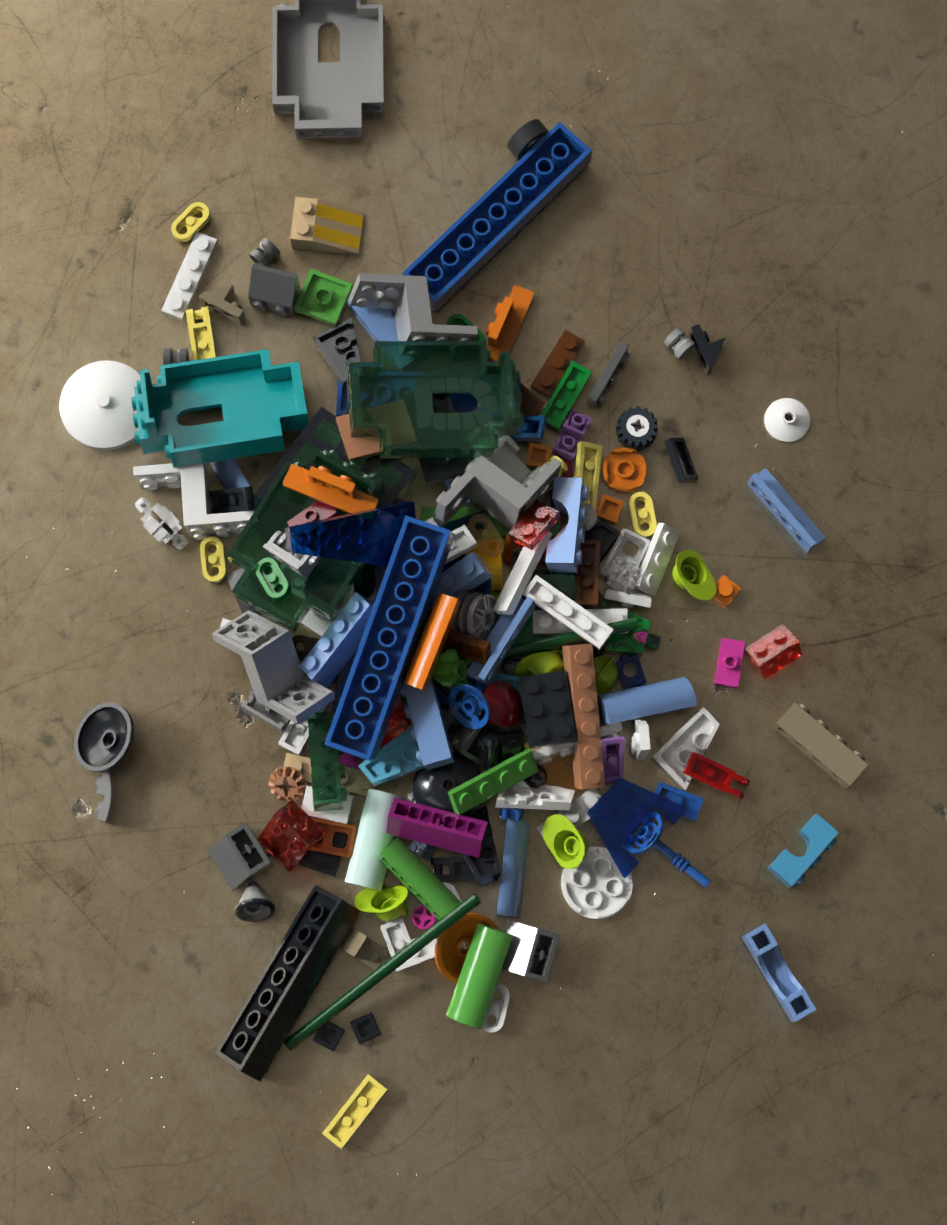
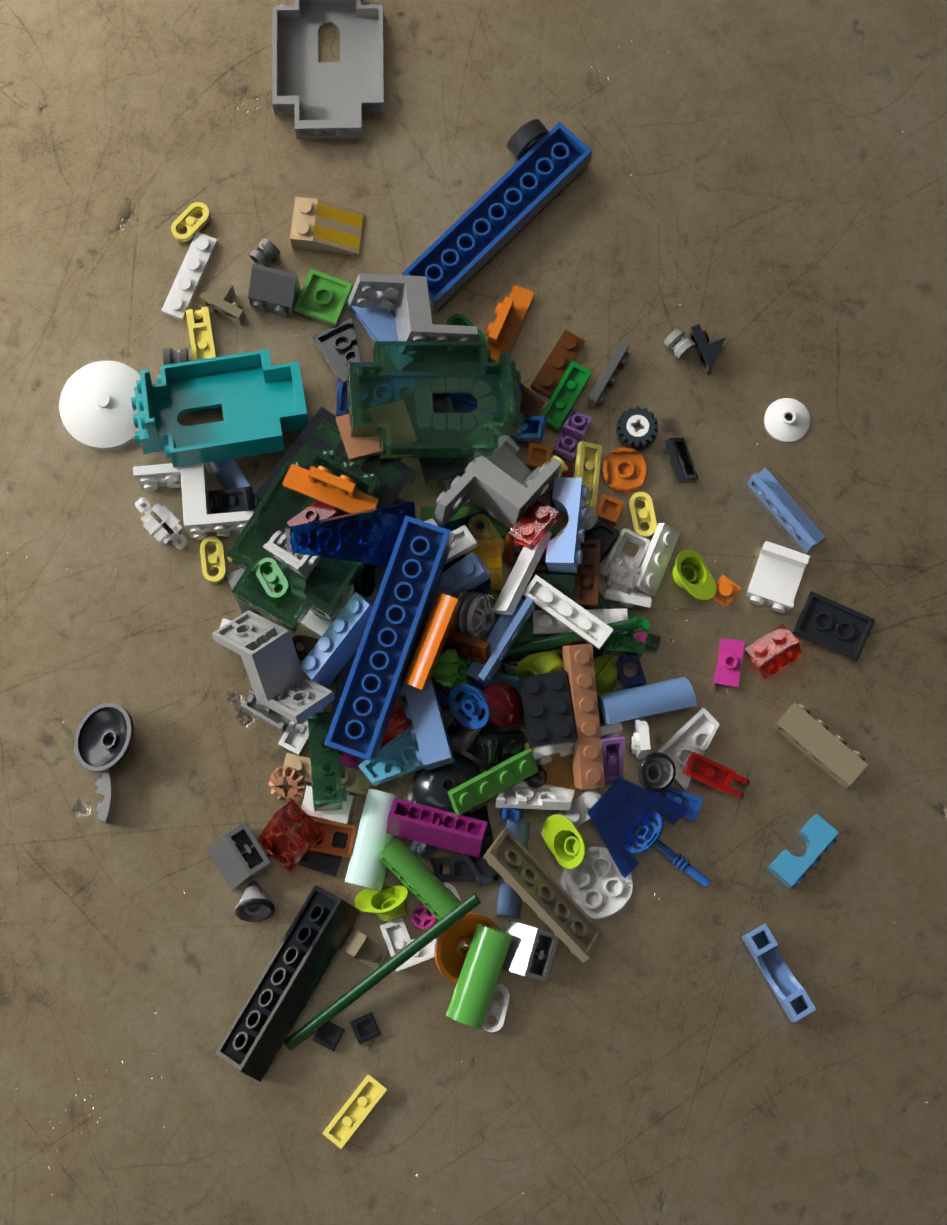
none -> dark tan plate [483,828,604,963]
none -> hat [638,752,676,792]
none -> white panel [746,541,810,613]
none -> black tile [792,591,875,663]

